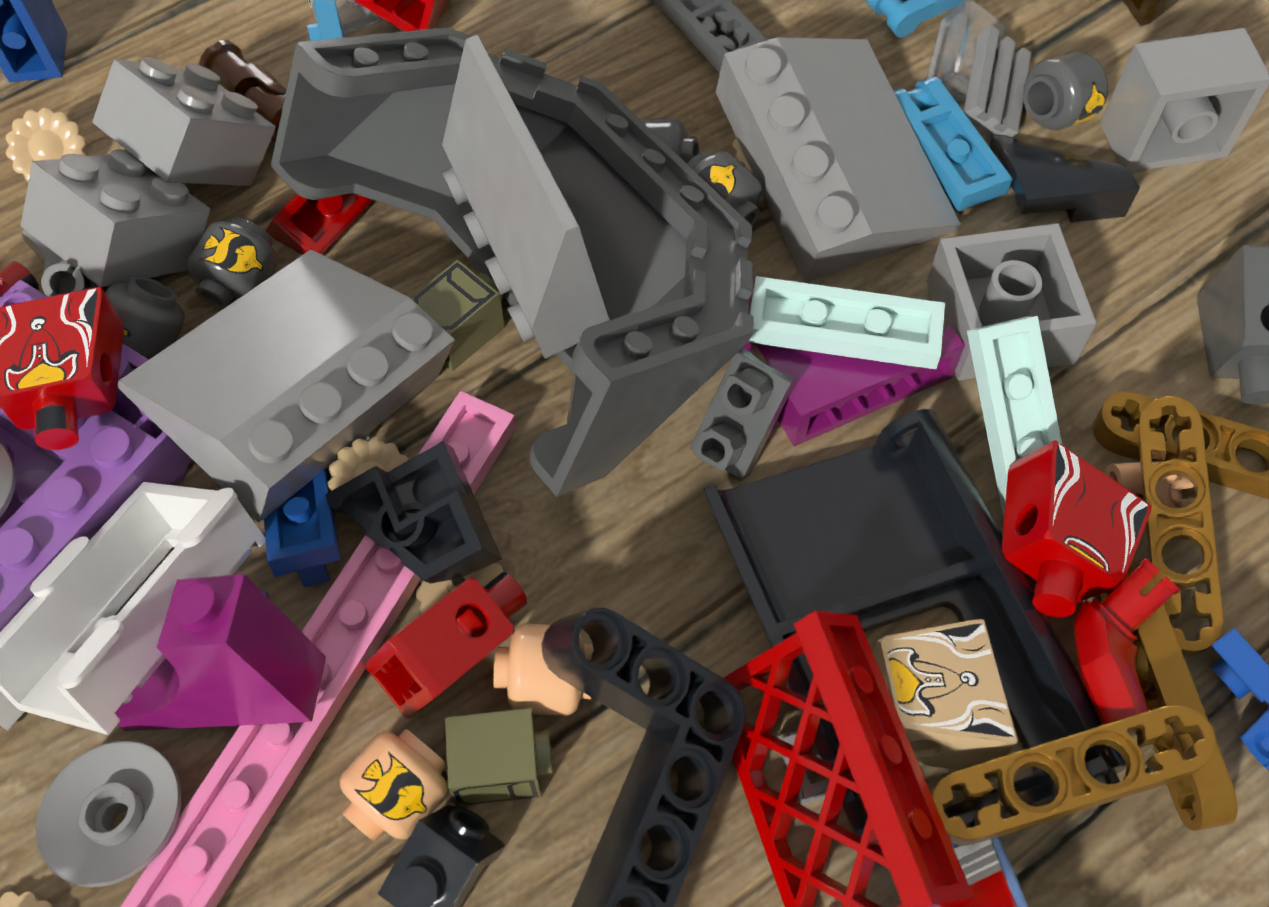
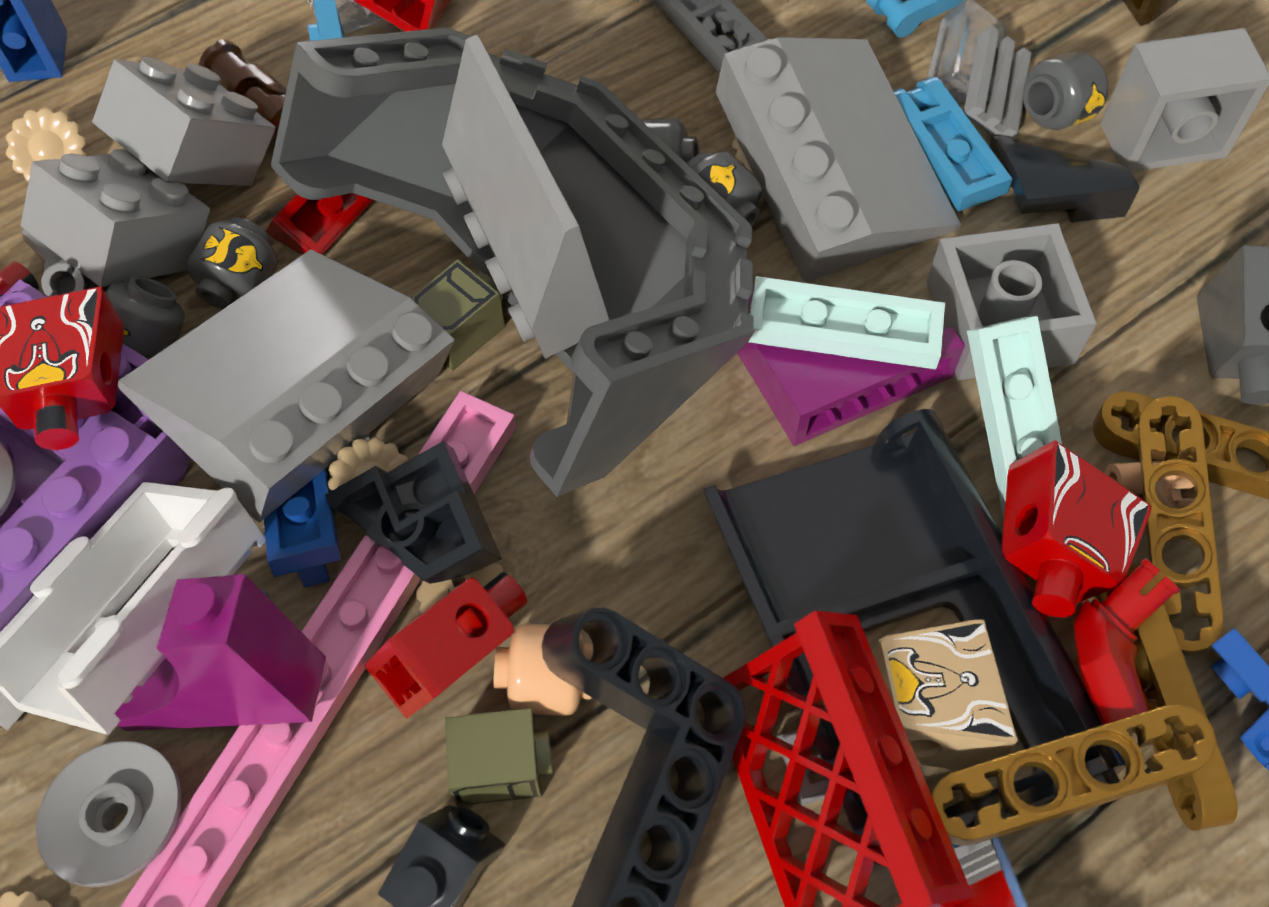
light nougat head [340,729,448,842] -> none
dark grey hips [690,348,797,480] -> none

